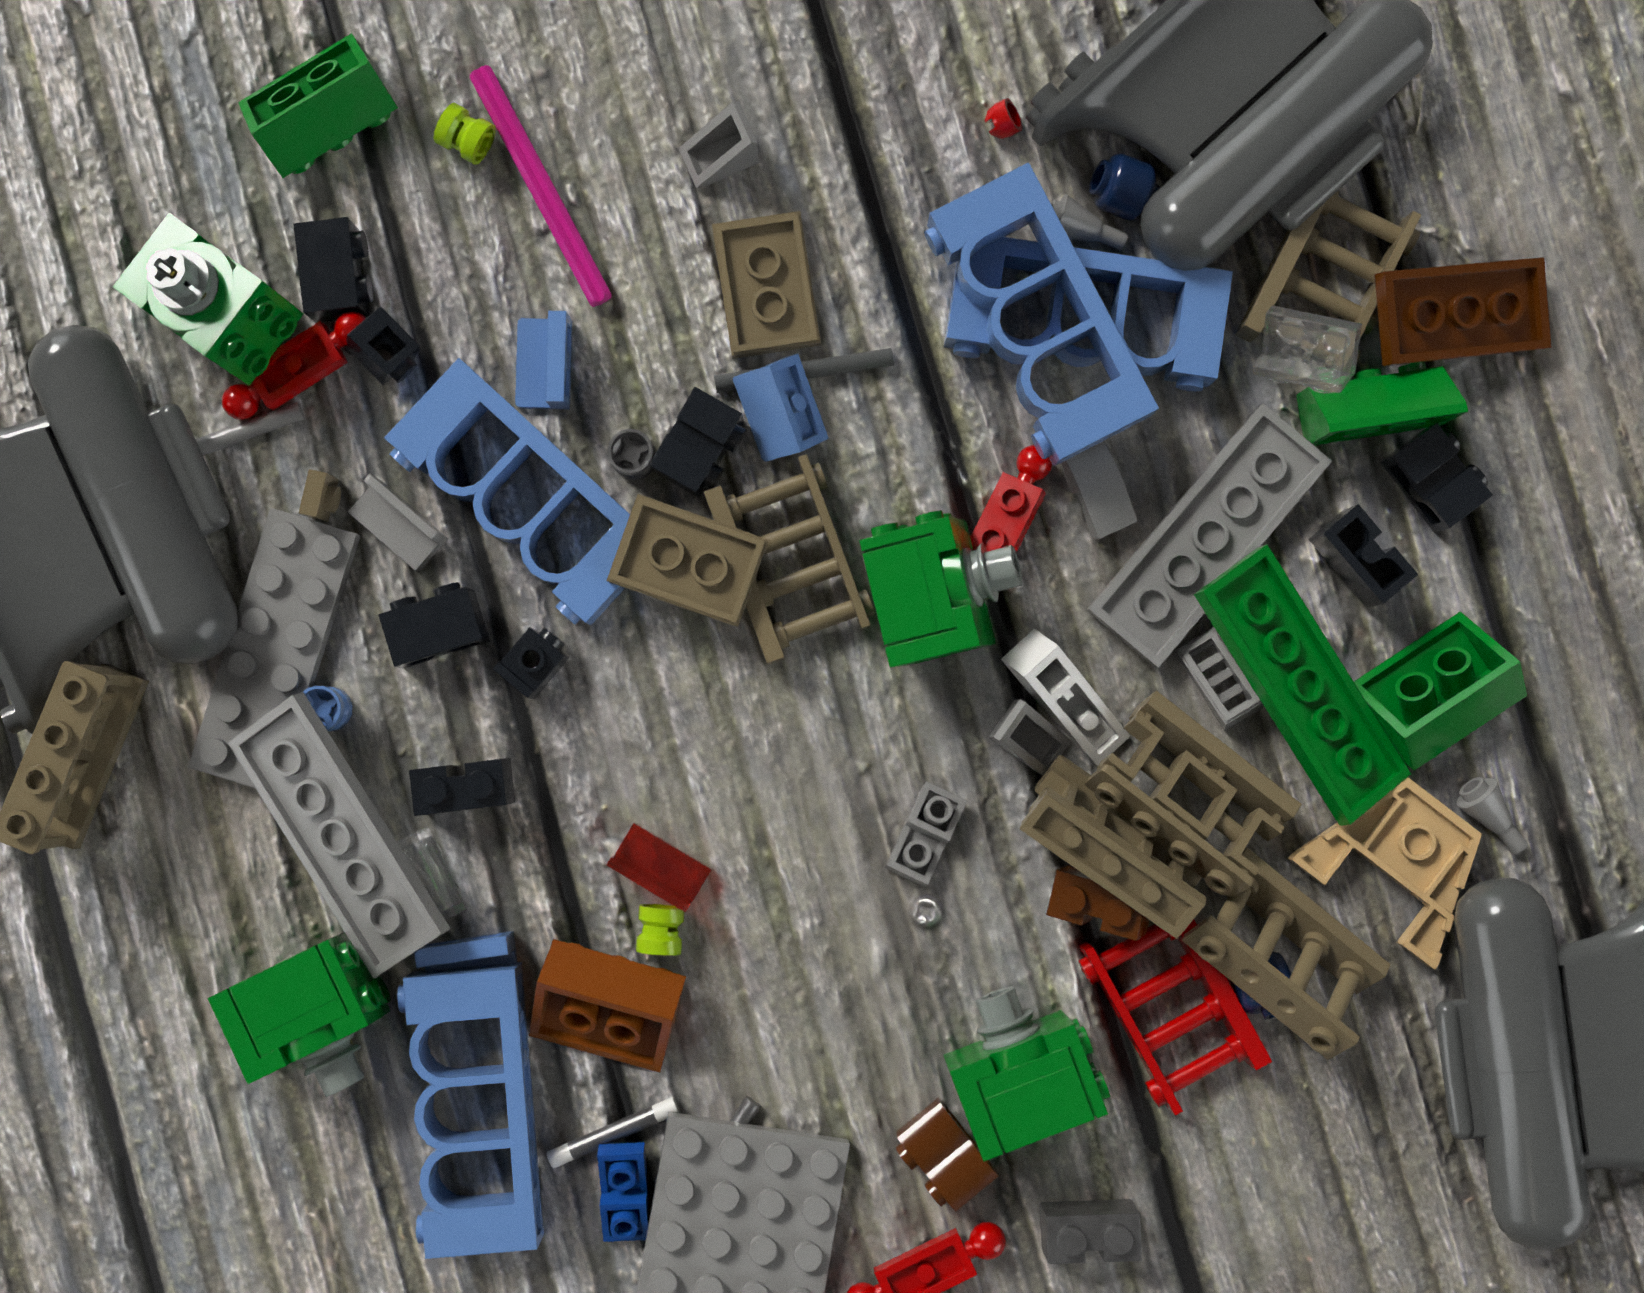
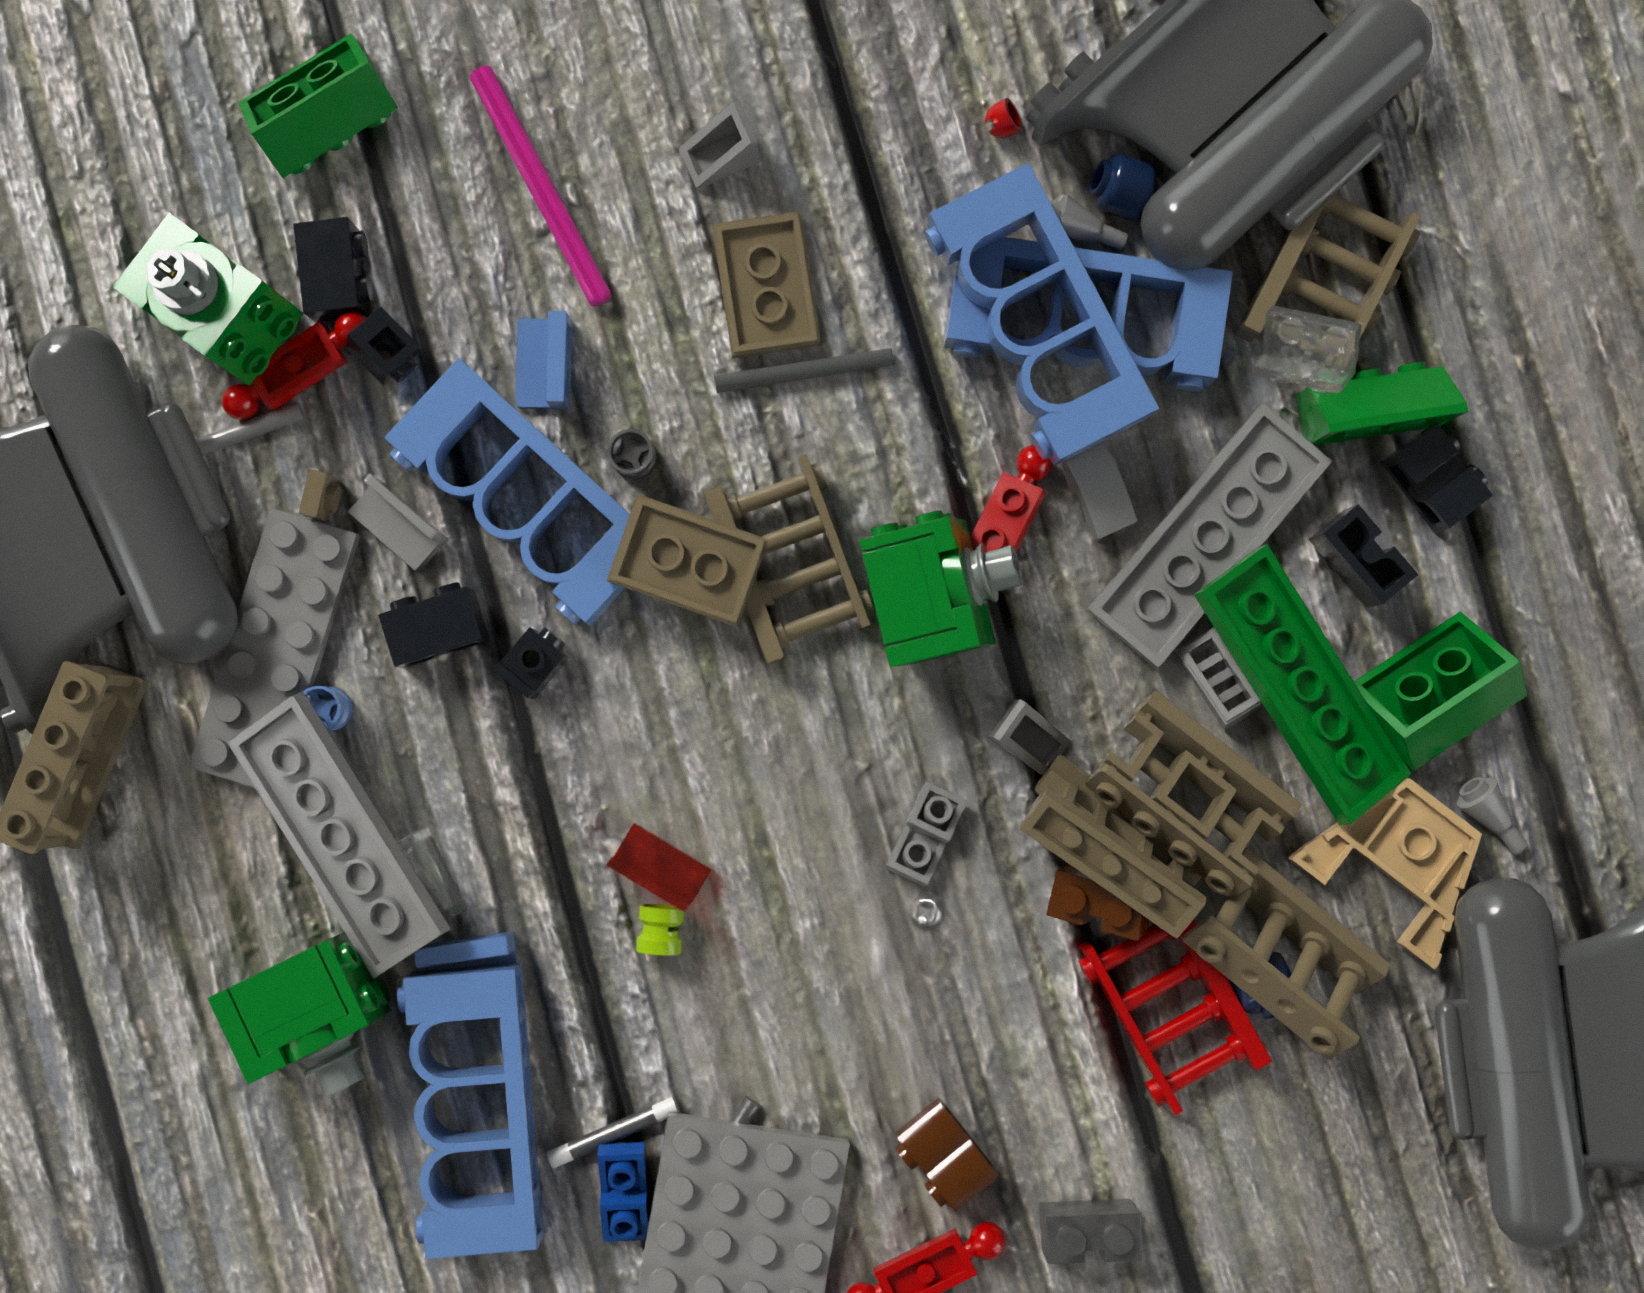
black brick [409,758,516,816] -> none
lime wheel [433,102,496,165] -> none
dark orange slope [529,939,686,1073] -> none
black brick [649,387,746,498] -> none
medium blue panel [733,353,829,462] -> none
green piece [943,986,1110,1162] -> none
white slope [1001,629,1130,766] -> none
reddish brown plate [1374,257,1552,366] -> none

